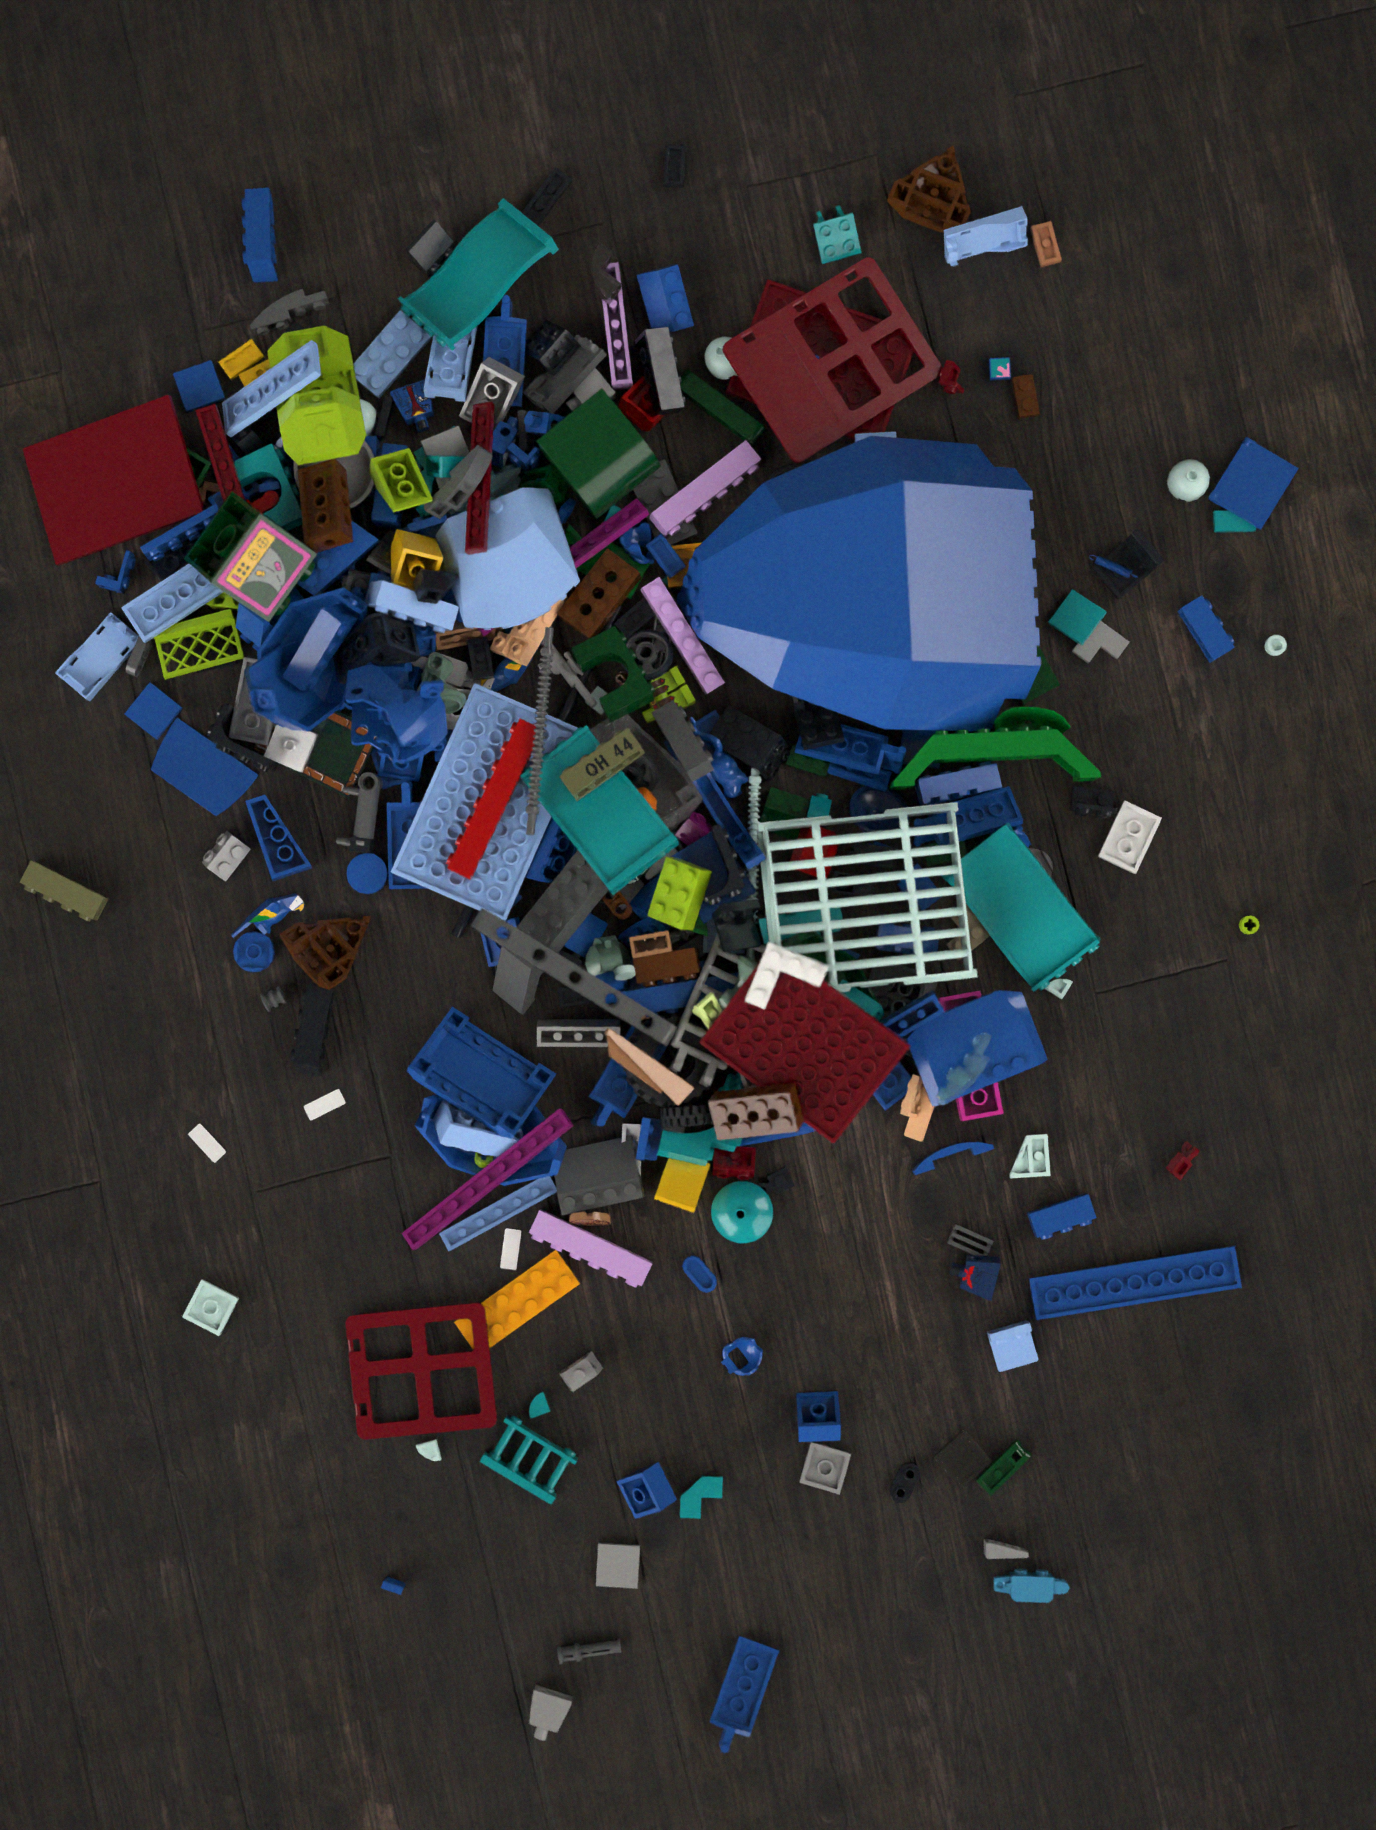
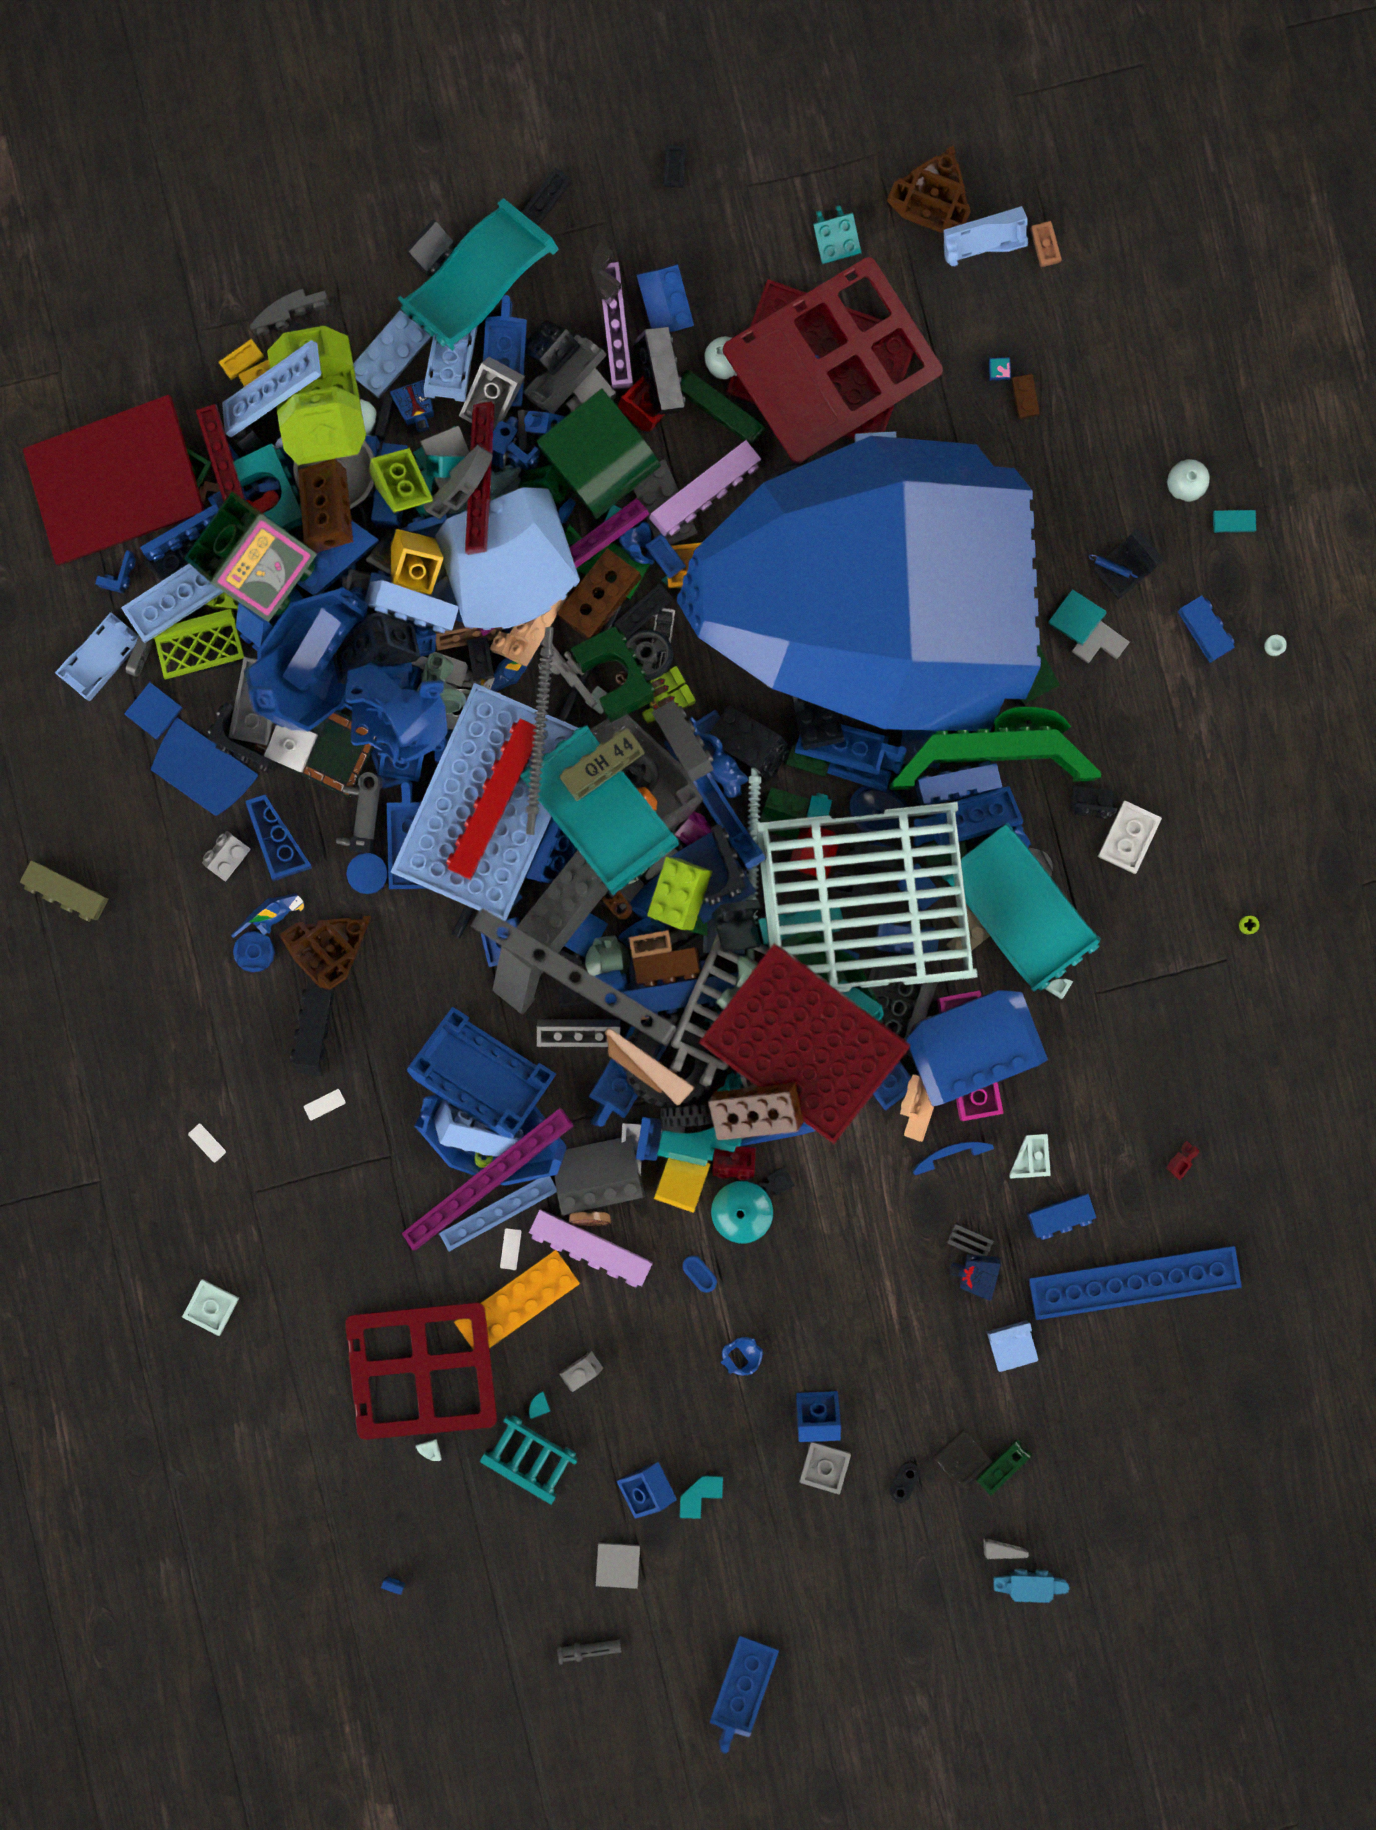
blue tile [173,360,226,413] -> none
blue wedge [242,188,278,283] -> none
dark grey bush [260,986,287,1012] -> none
black slope [412,569,459,604] -> none
light grey torso [529,1685,573,1740] -> none
light aqua tile [614,965,636,980] -> none
lavender brick [640,577,725,695] -> none
yellowish green slope [692,992,723,1030] -> none
white plate [745,942,828,1009] -> none
blue brick [880,990,945,1037] -> none
clear light blue slope [936,1032,992,1105] -> none
dark red bracket [938,360,964,395] -> none
blue piece [1208,437,1299,530] -> none

